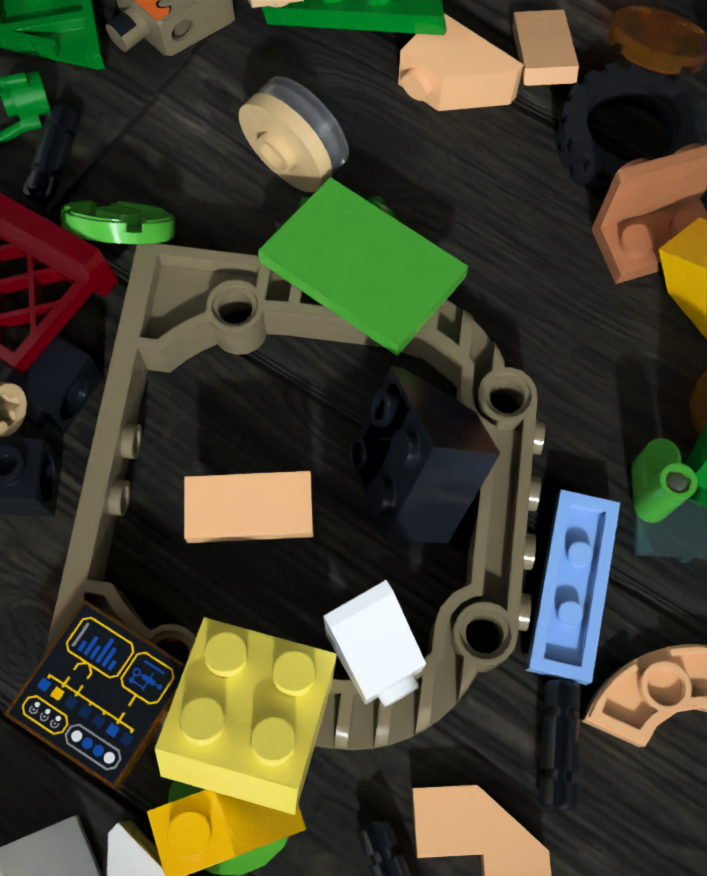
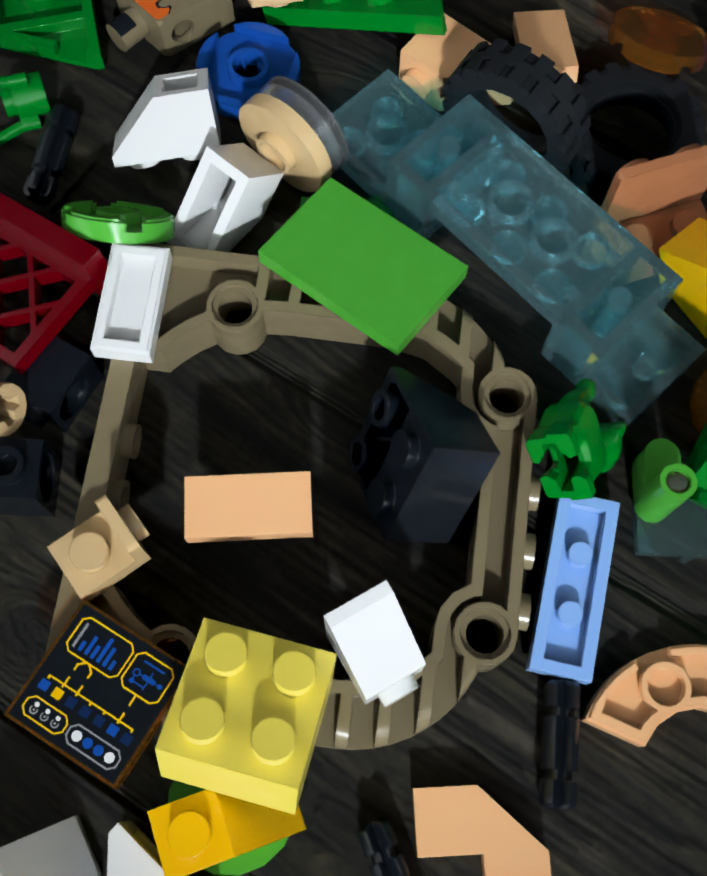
none -> tan bracket [47,494,151,603]
none -> white tile [90,243,173,363]
none -> white slope [112,67,221,169]
none -> white slope [166,143,284,252]
none -> blue plate [196,22,301,121]
none -> clear light blue bracket [313,69,706,428]
none -> black tyre [442,39,591,182]
none -> green animal [525,378,627,500]

